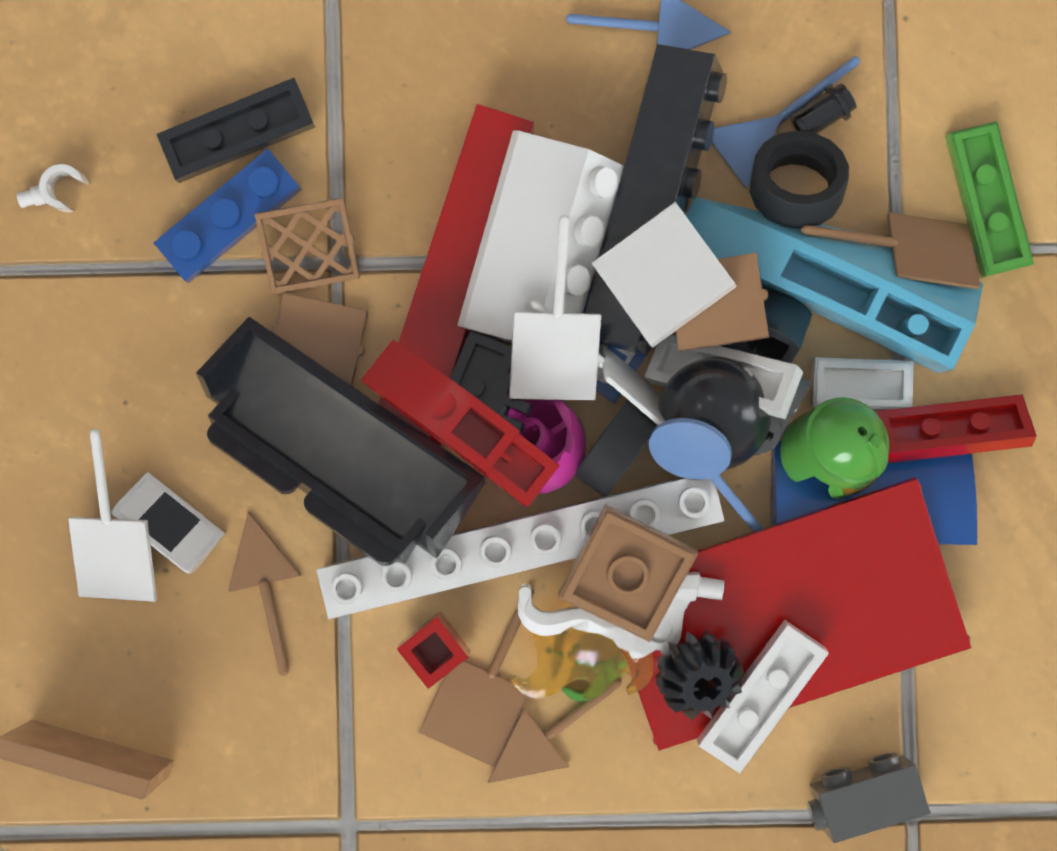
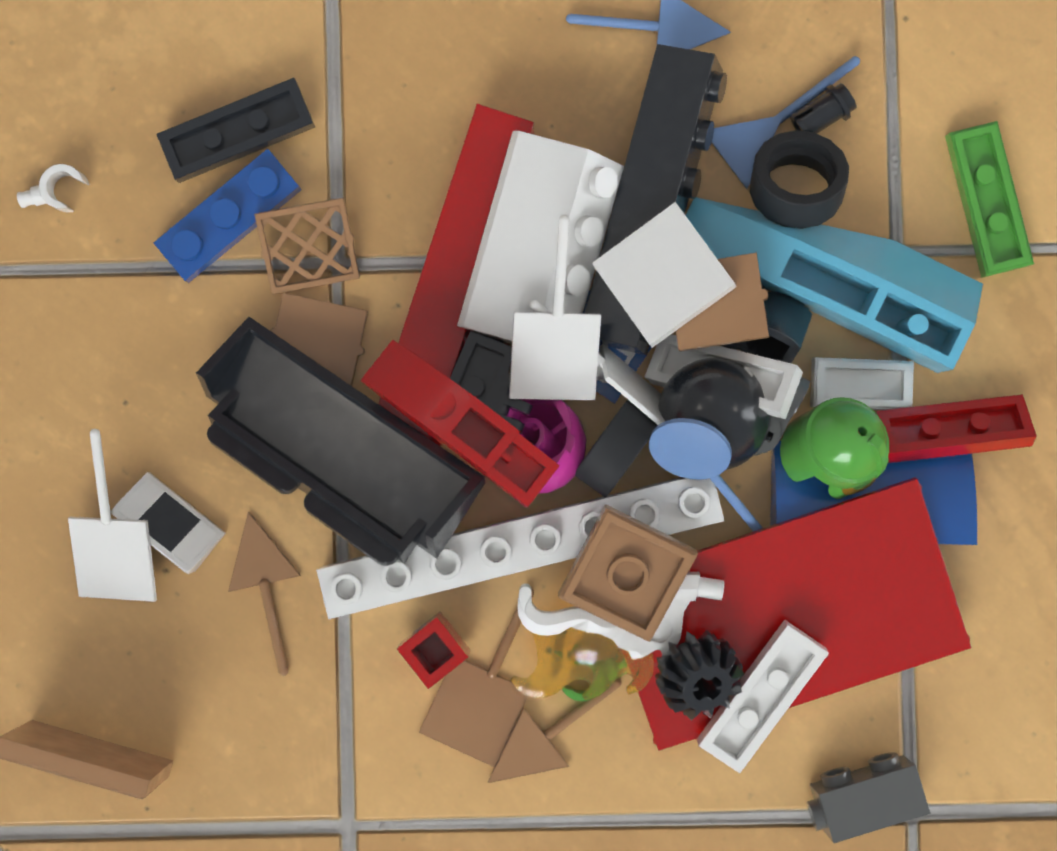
medium nougat piece [801,212,980,289] -> none

